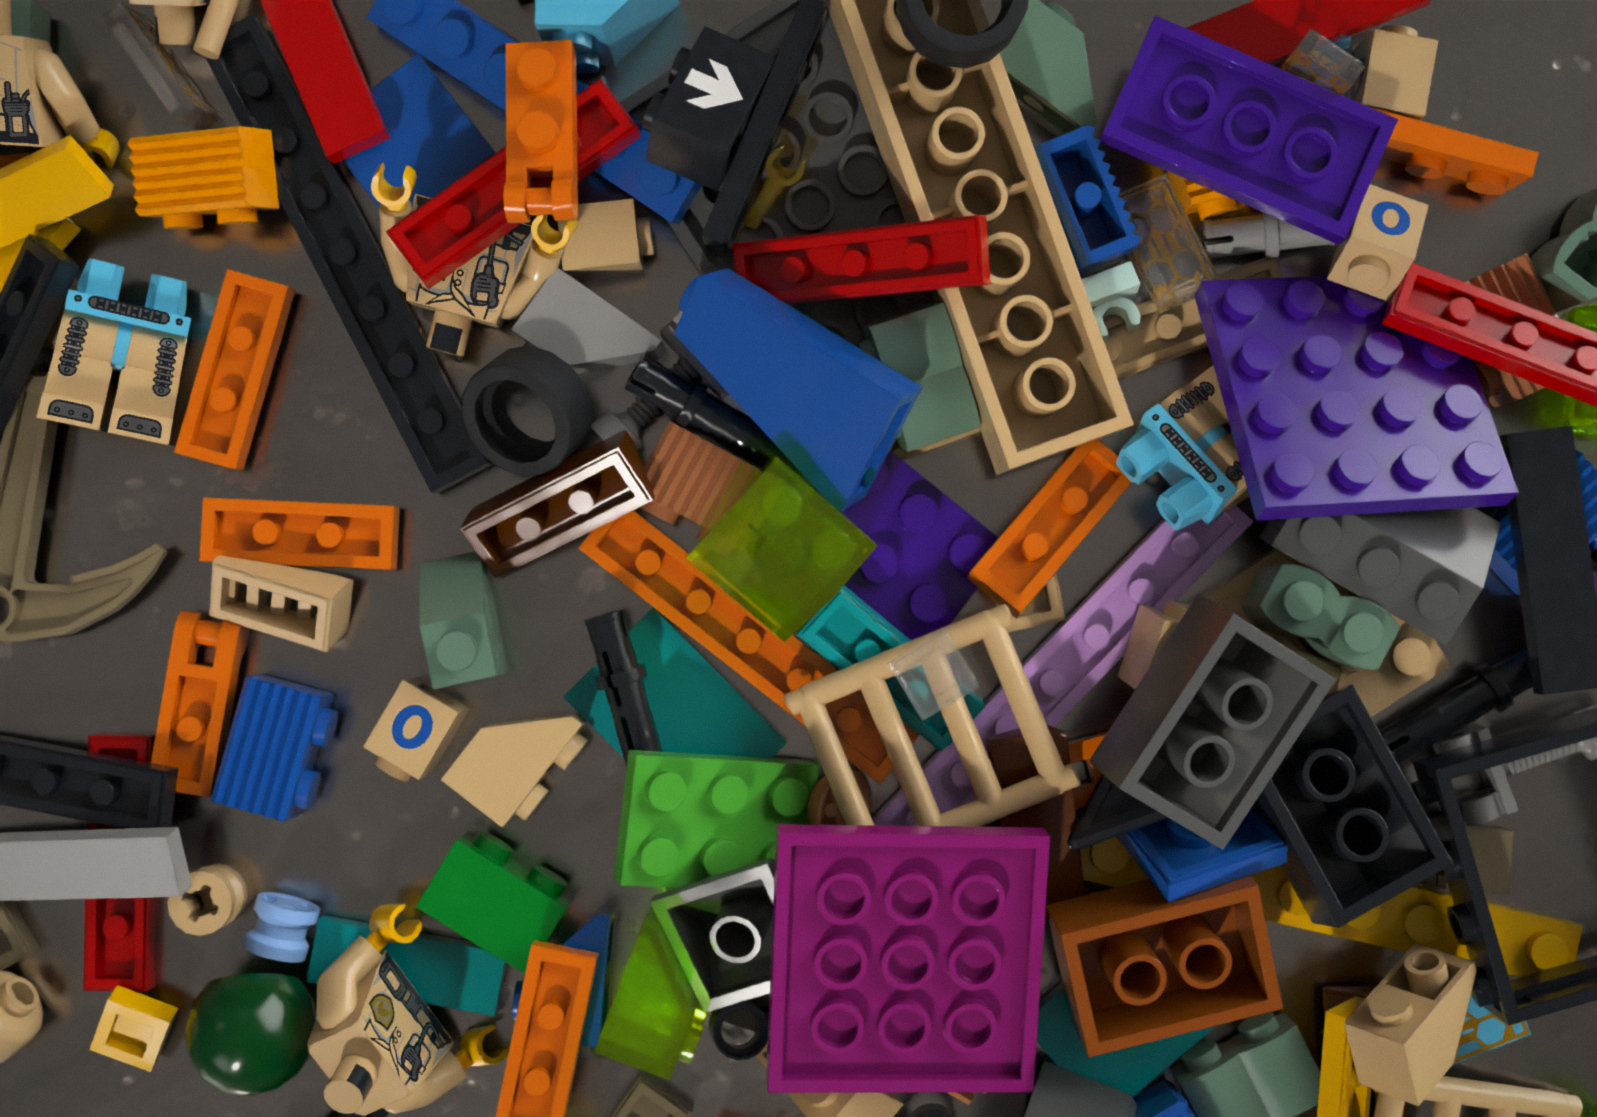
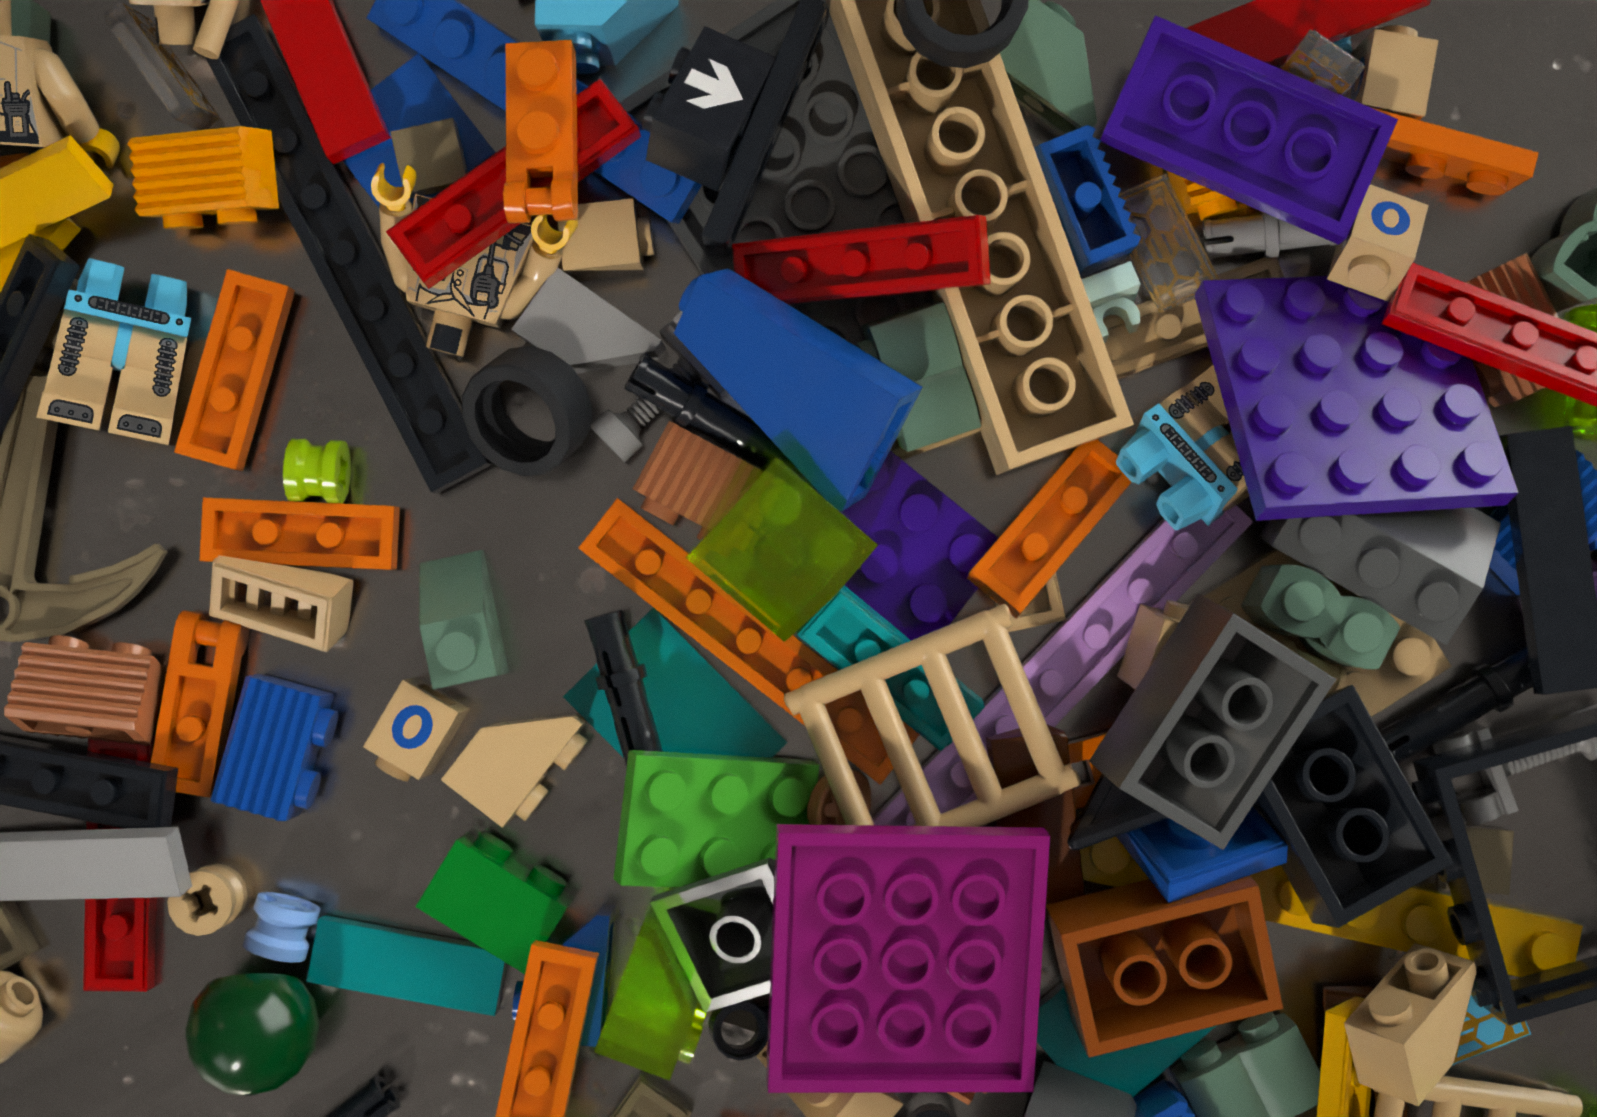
yellow plate [89,985,178,1072] -> none
tan torso [307,904,509,1116] -> none
reddish brown slope [459,430,655,579] -> none
clear yellow hand [743,140,810,230] -> none
clear tile [888,628,980,721] -> none
none -> nougat brick [4,635,167,746]
none -> lime wheel [283,438,351,504]
none -> dark tan tile [390,118,468,199]

